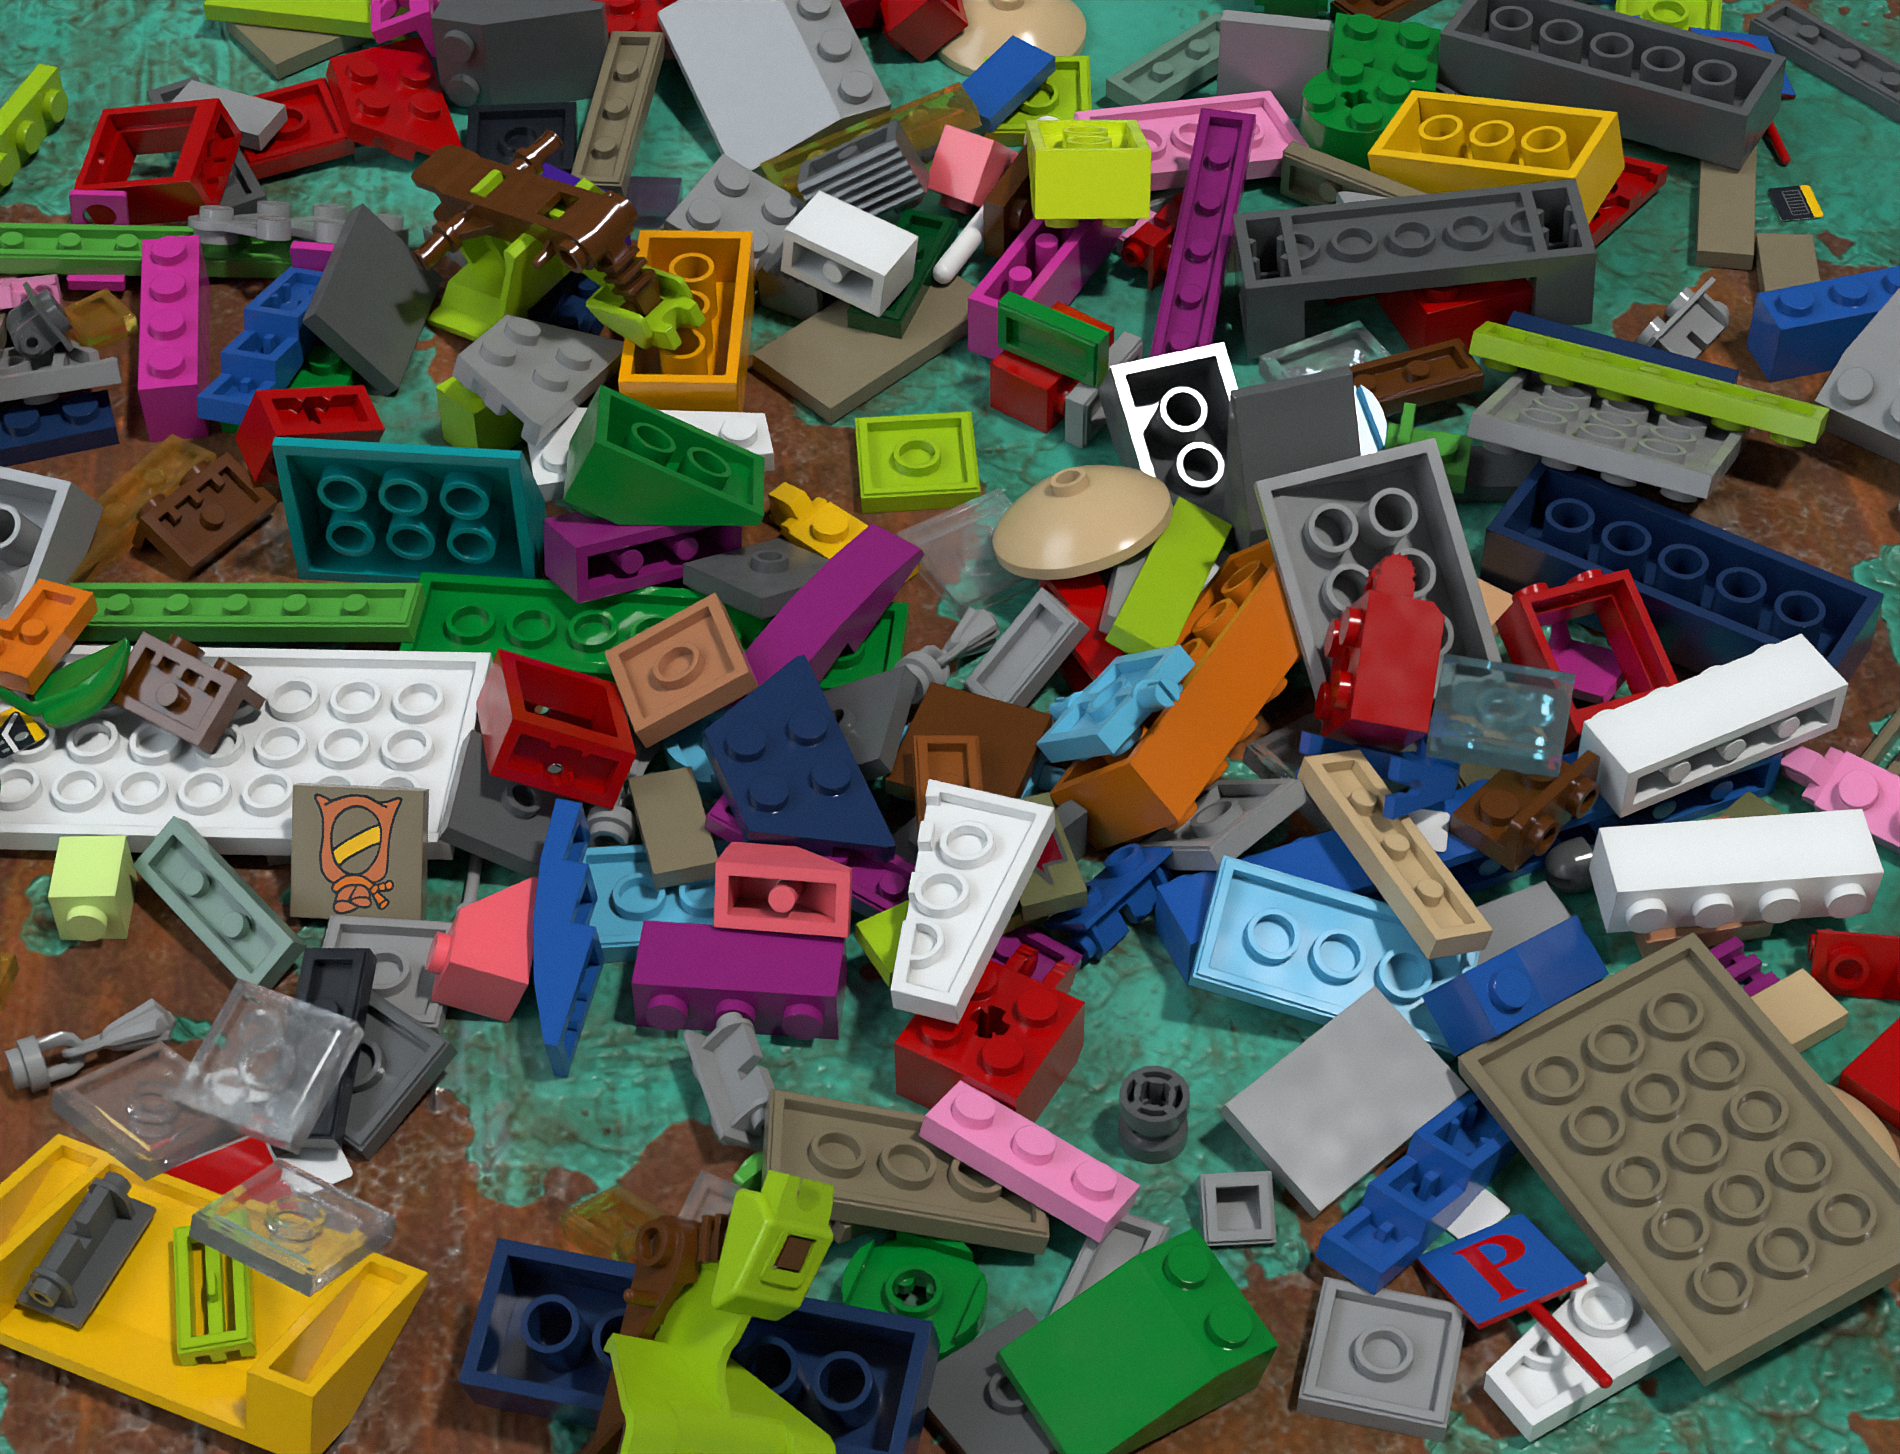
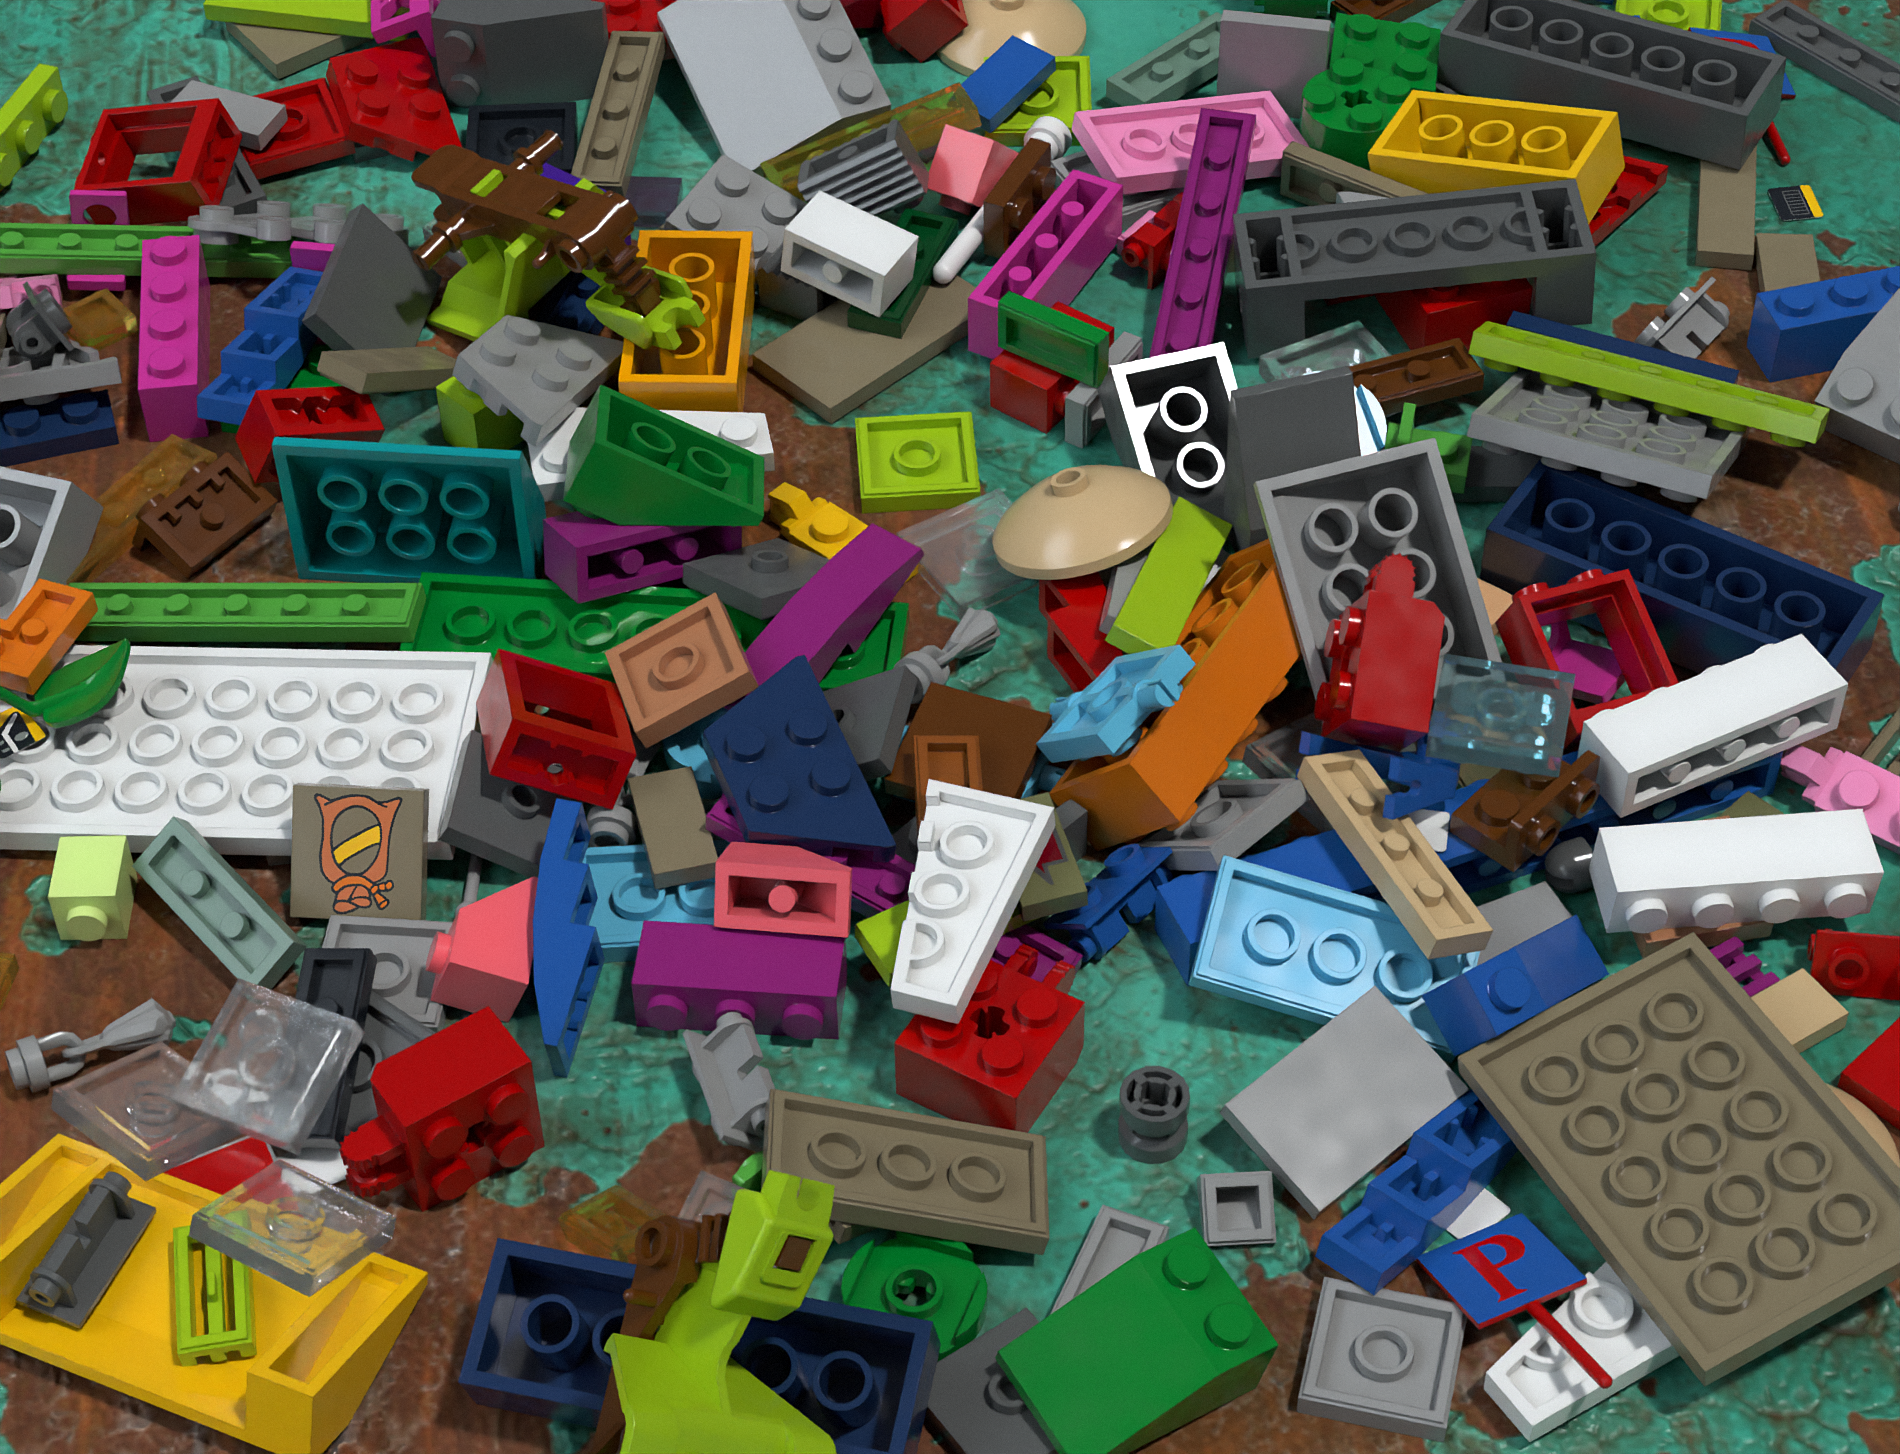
bracket [110,631,266,755] -> none
bright pink plate [919,1080,1141,1243] -> none
light grey tile [963,587,1090,707] -> none
neon yellow slope [1026,120,1151,228] -> none
none -> dark tan tile [317,346,456,394]
none -> red hinge [339,1006,545,1212]

